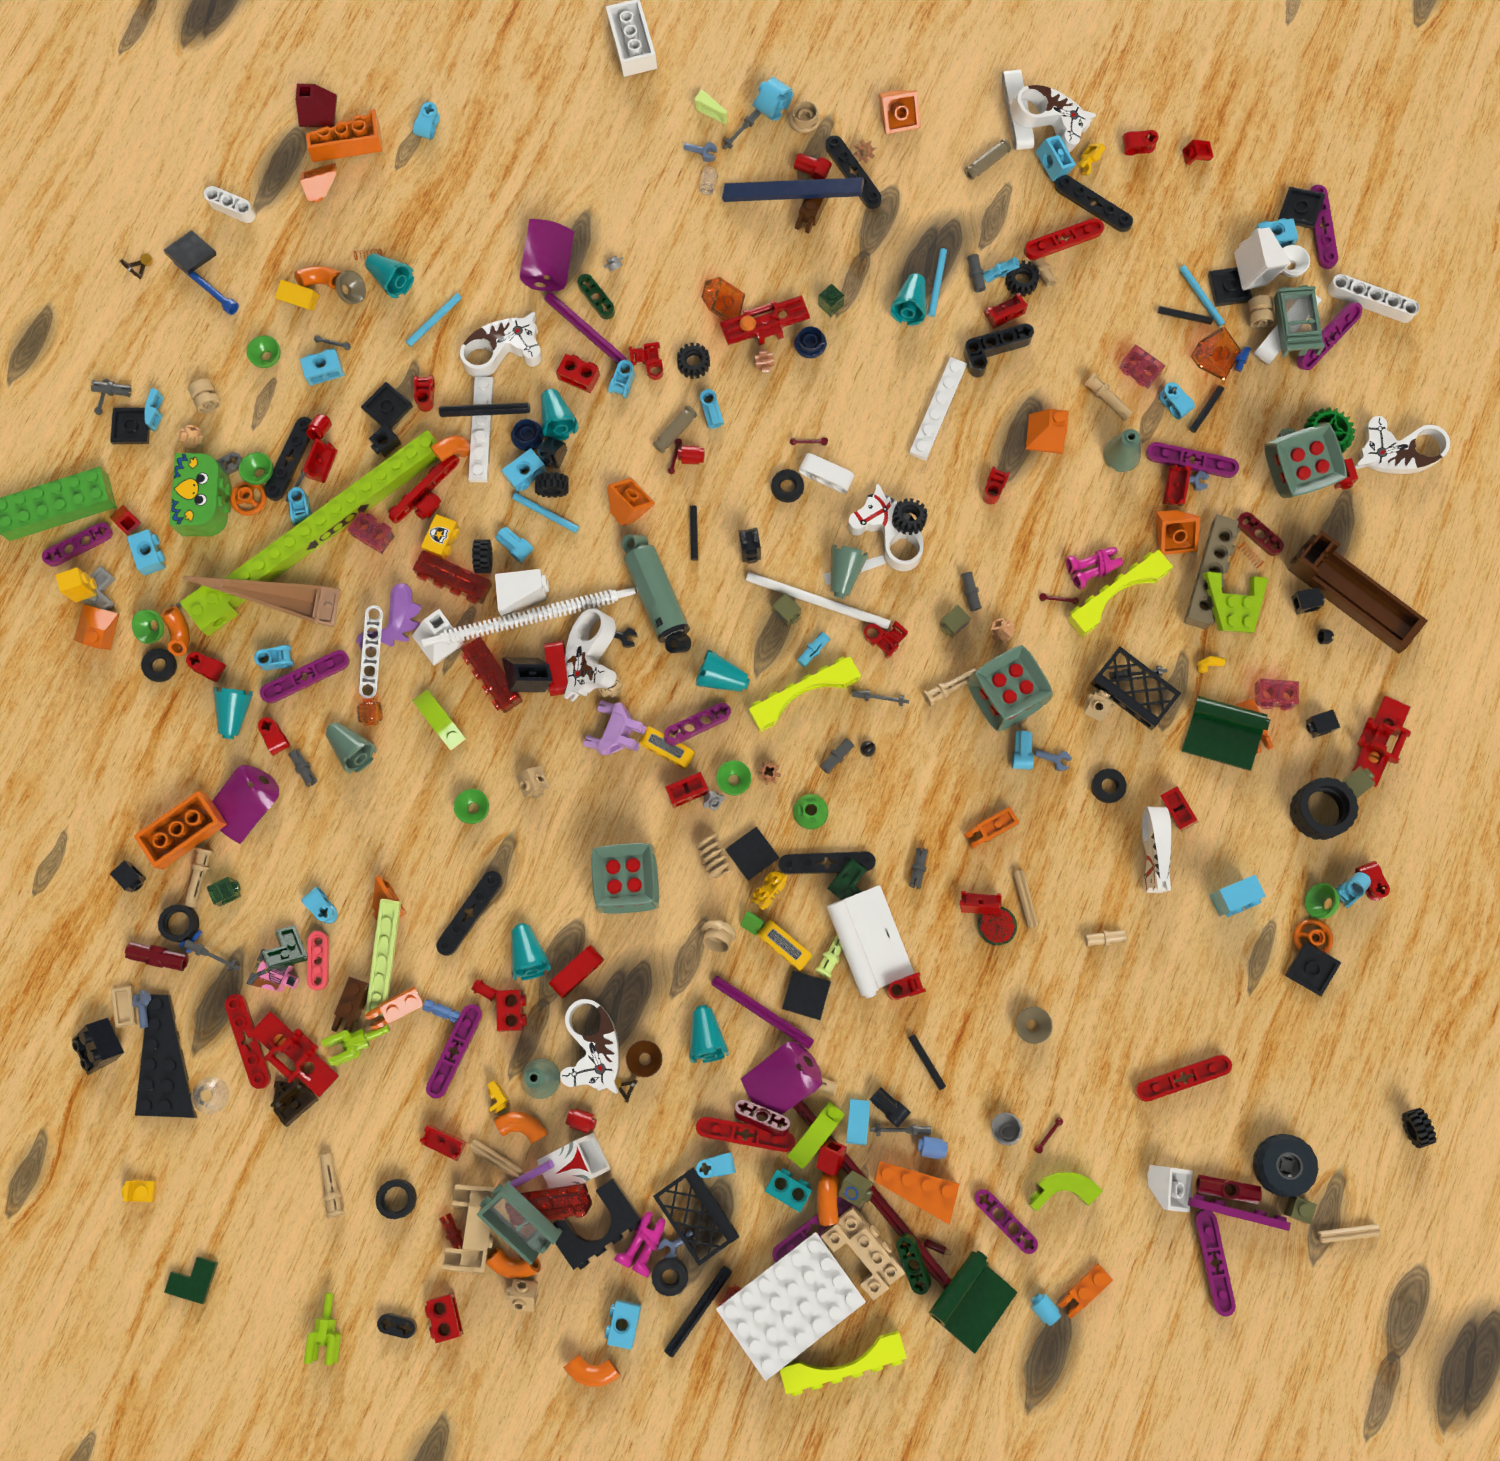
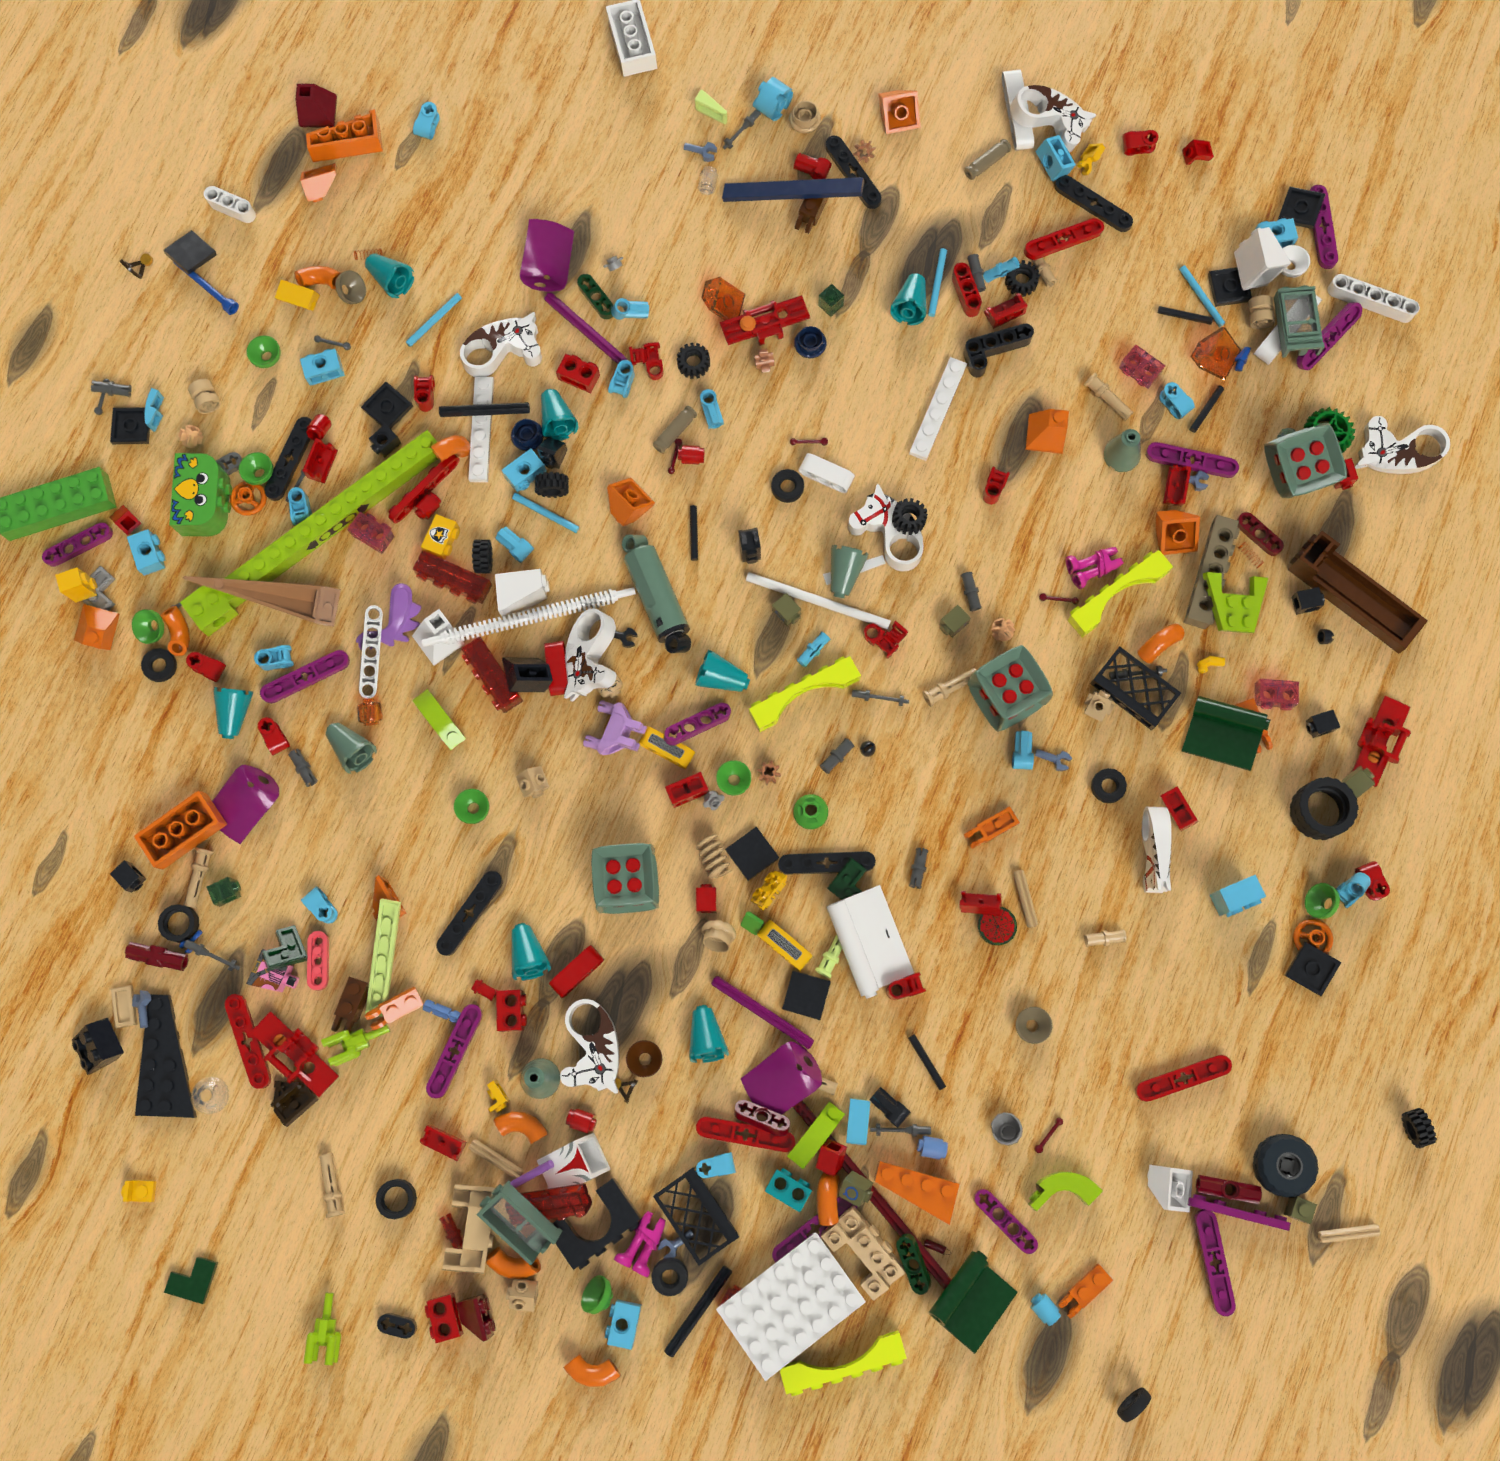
none -> dark red slope [457,1294,496,1342]
none -> bright green piece [581,1275,613,1314]
none -> medium azure piece [611,298,649,320]
none -> red brick [696,884,717,913]
none -> red beam [952,262,982,317]
none -> black tyre [1117,1388,1151,1422]
none -> orange cylinder [1137,623,1185,664]

